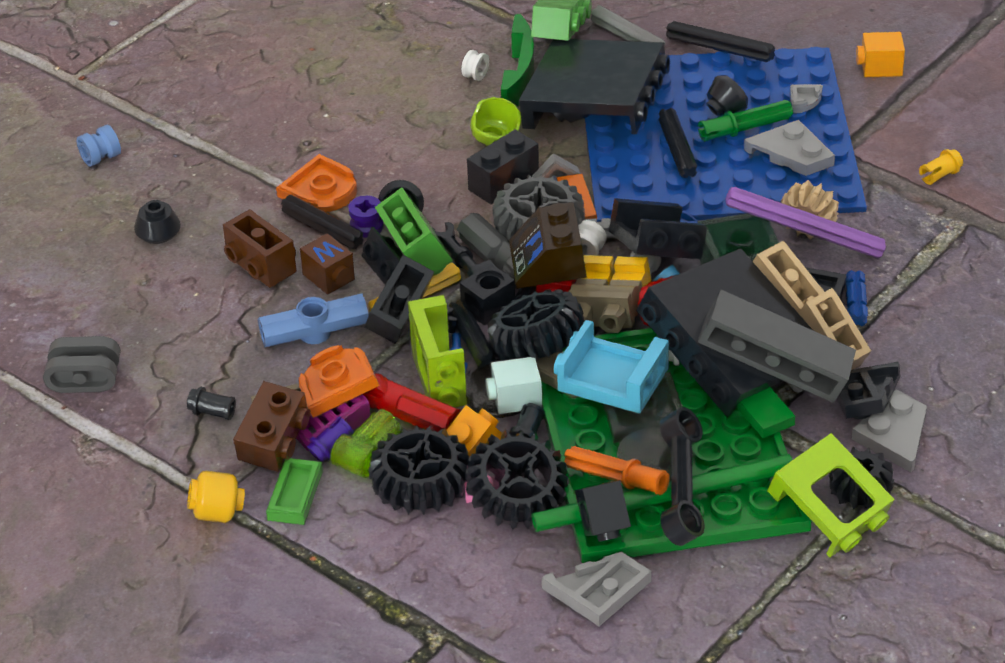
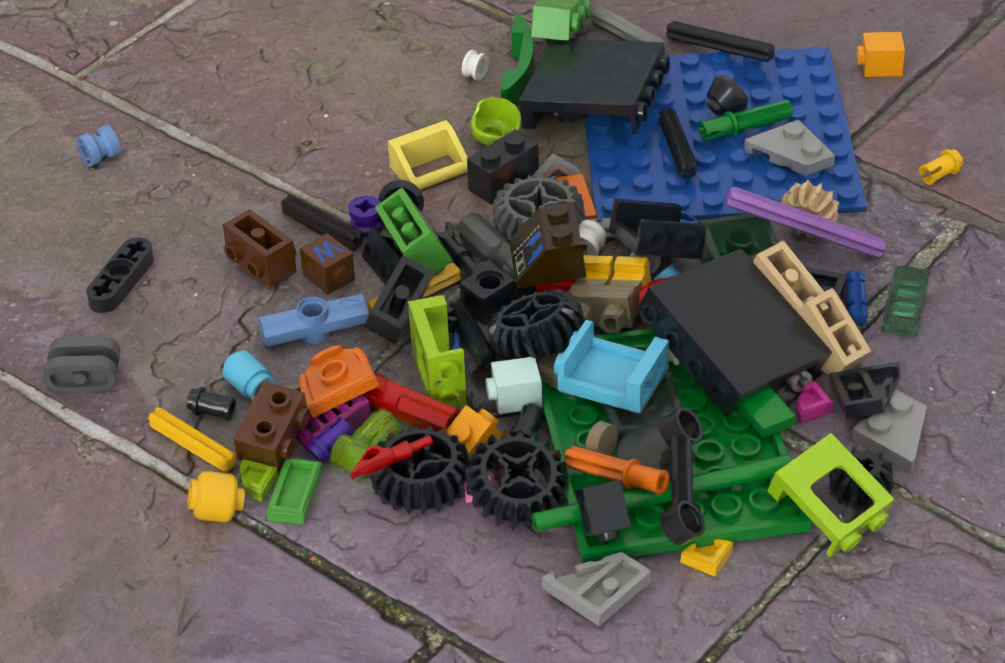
black cone [134,200,181,244] -> none
orange tile [276,154,357,212] -> none
dark grey brick [698,289,856,403] -> none
light grey tile [790,84,823,114] -> none
none -> black beam [86,237,154,313]
none -> yellow axle [148,408,237,472]
none -> medium azure brick [222,350,275,400]
none -> lime tile [240,459,278,502]
none -> red hand [350,435,433,480]
none -> light yellow tile [388,120,468,190]
none -> dark tan tile [586,421,618,456]
none -> yellow tile [680,539,734,577]
none -> dark pink tile [796,380,833,424]
none -> clear green slope [881,265,930,336]

